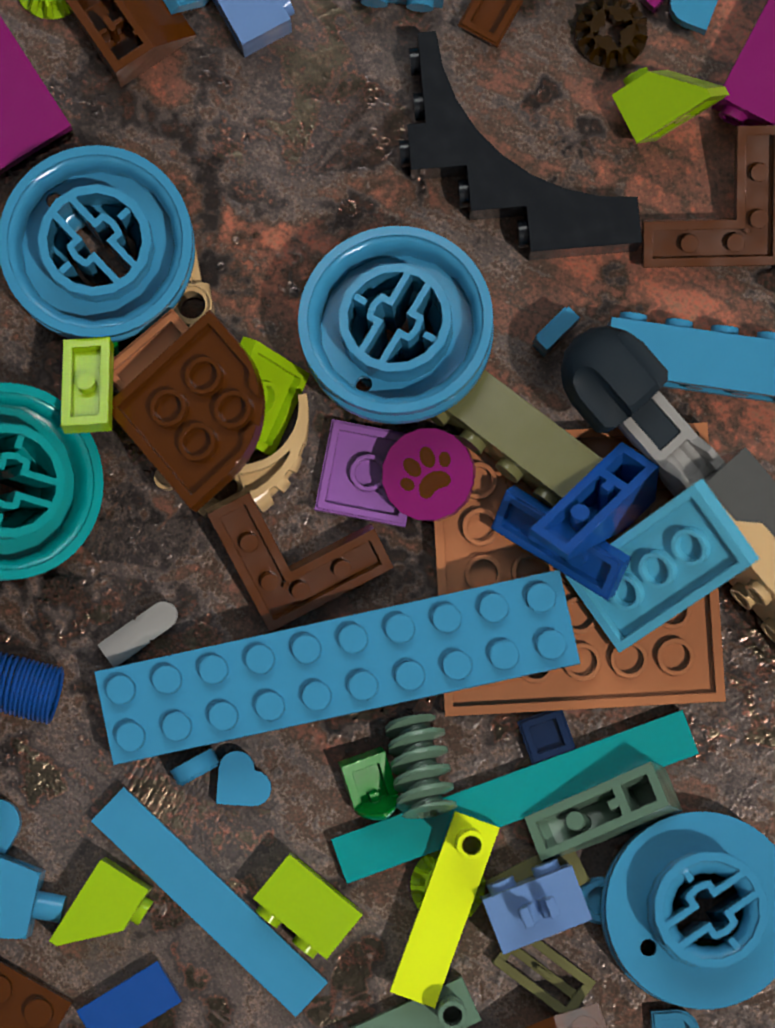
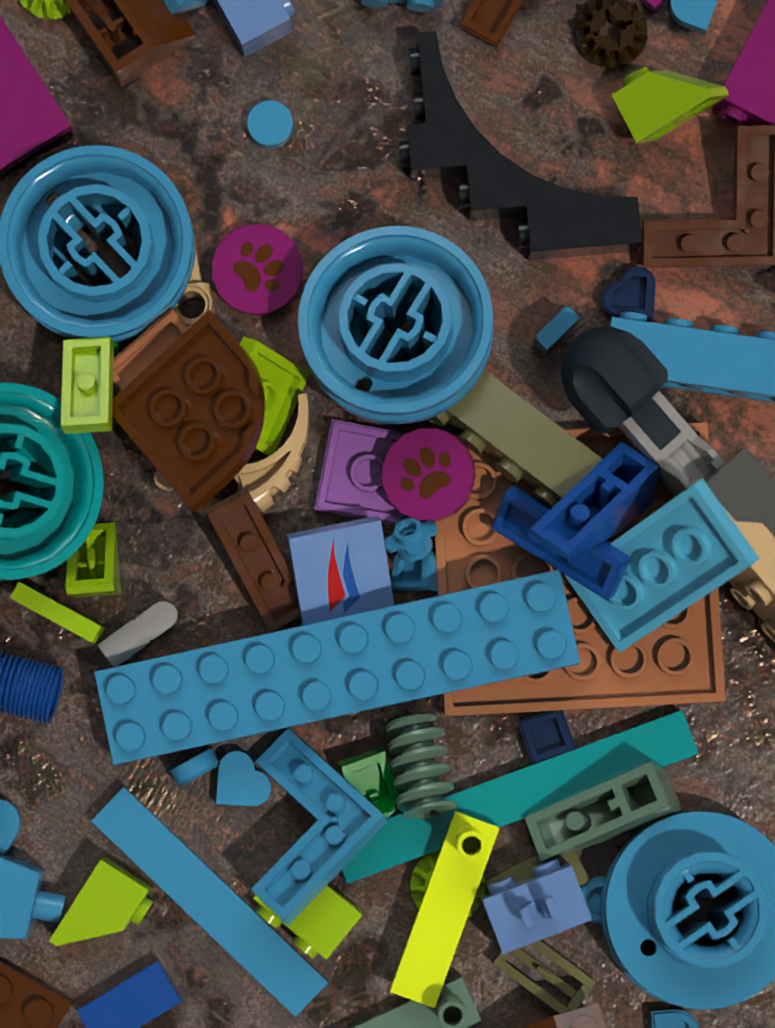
none -> lime tile [10,582,106,644]
none -> lime slope [66,522,121,598]
none -> magenta tile [212,224,303,316]
none -> dark azure tile [247,100,293,149]
none -> dark azure plate [251,728,388,926]
none -> medium blue tile [286,516,394,626]
none -> dark azure plate [384,516,438,562]
none -> dark azure tile [391,550,438,592]
none -> dark blue tile [600,266,656,322]

